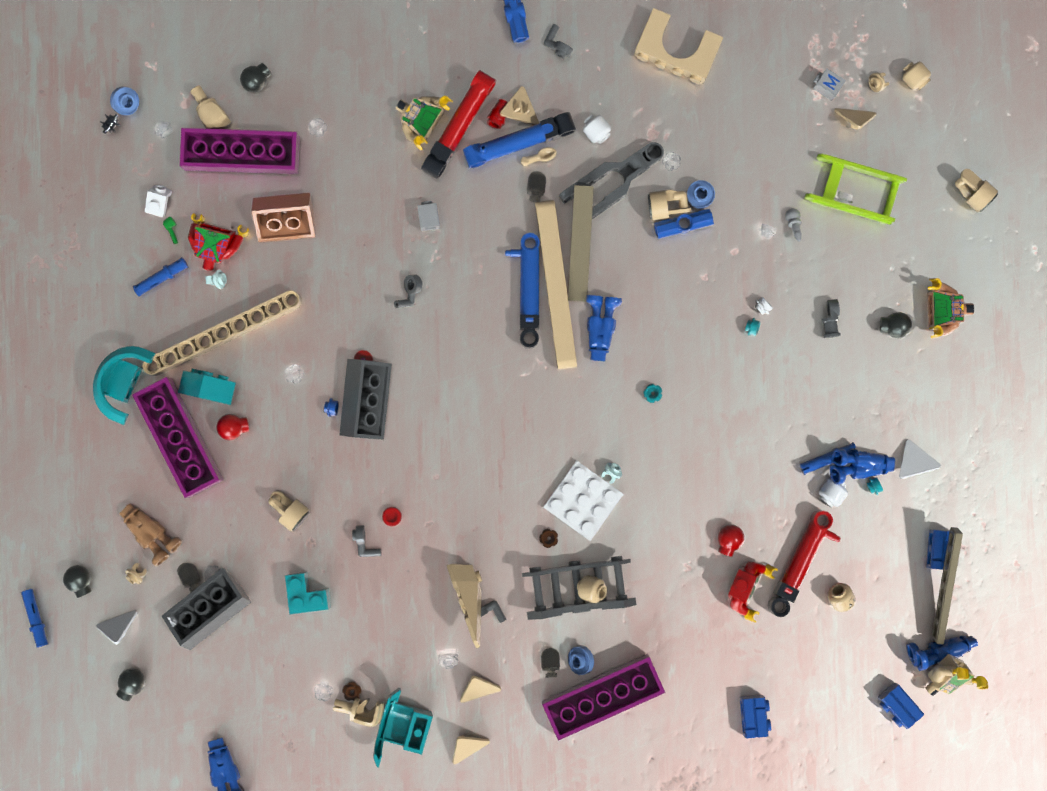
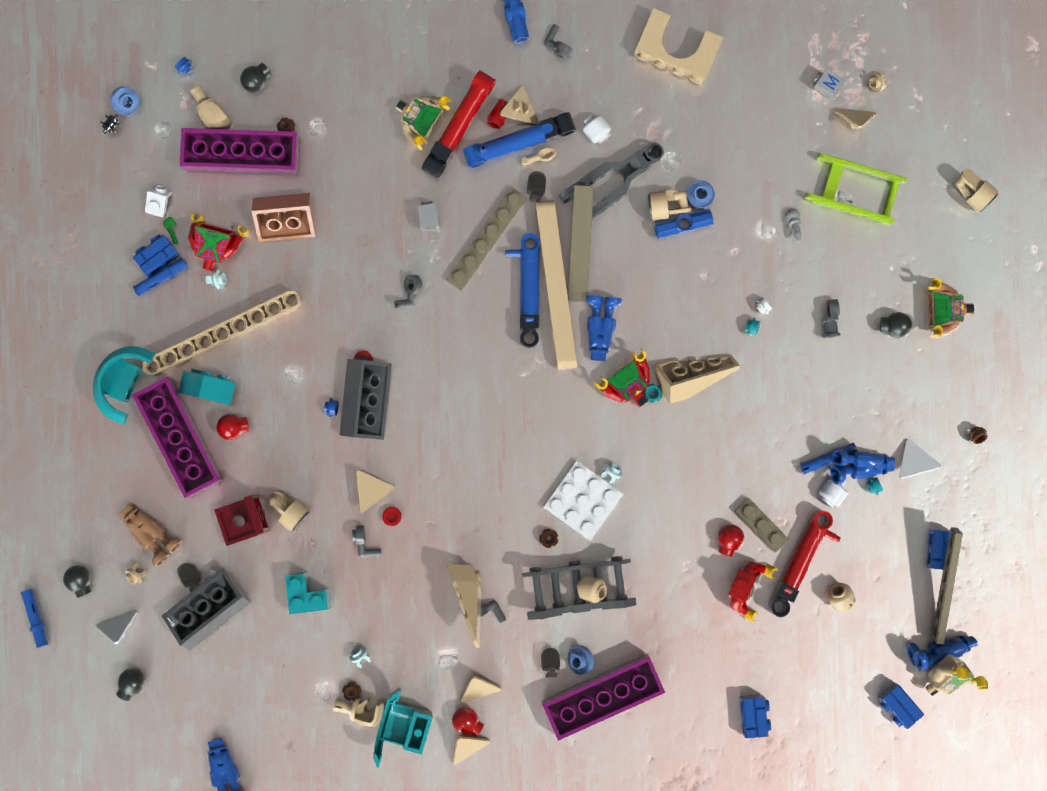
tan head [902,62,931,90] -> none
none -> blue brick [133,234,180,277]
none -> blue plate [175,57,193,74]
none -> dark red bracket [214,494,272,546]
none -> reddish brown plate [277,117,295,132]
none -> light aqua plate [349,646,371,668]
none -> tan piece [355,470,394,512]
none -> dark tan plate [446,187,527,291]
none -> red piece [452,707,484,737]
none -> torso [593,348,650,408]
none -> tan wedge [654,355,740,404]
none -> dark tan plate [735,498,789,553]
none -> reddish brown plate [969,427,988,444]

